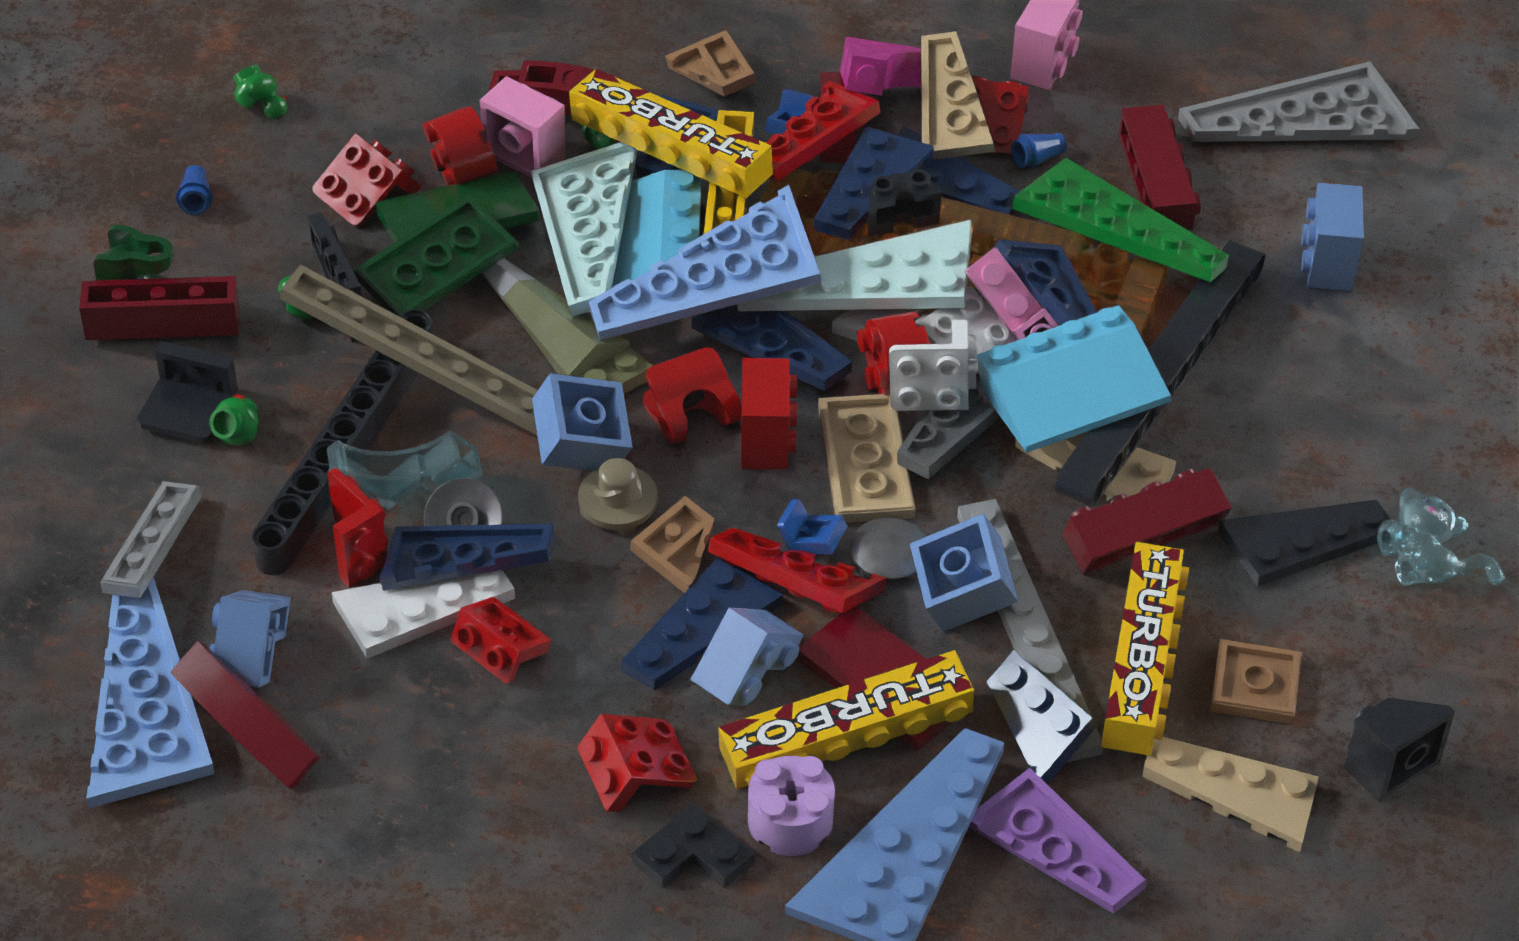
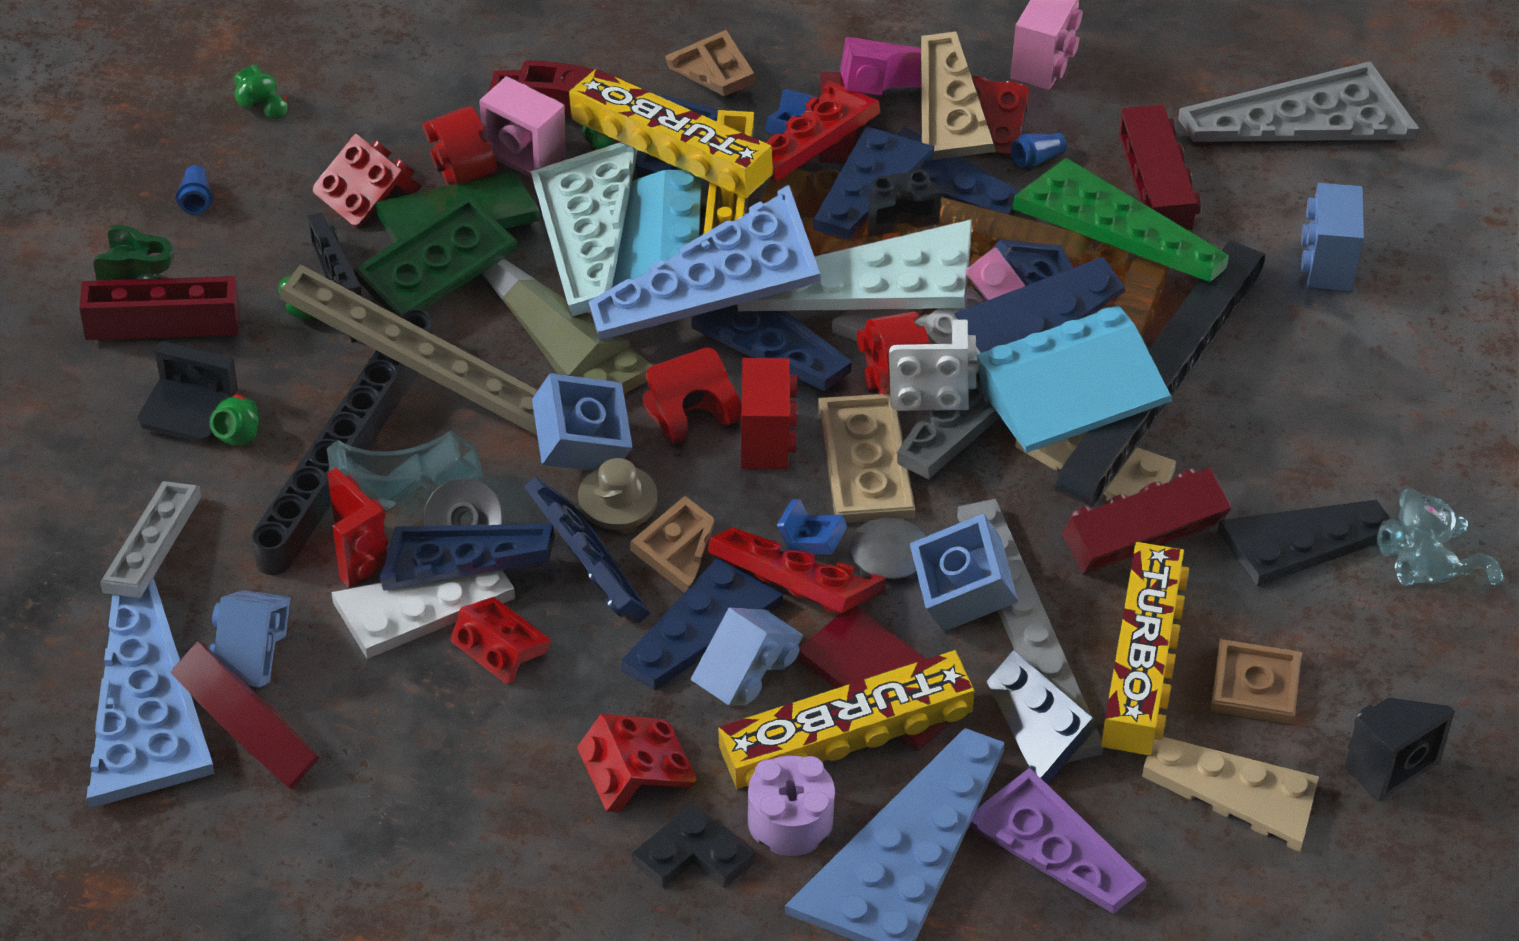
none -> dark blue wing [524,476,651,623]
none -> dark blue wing [954,257,1126,353]

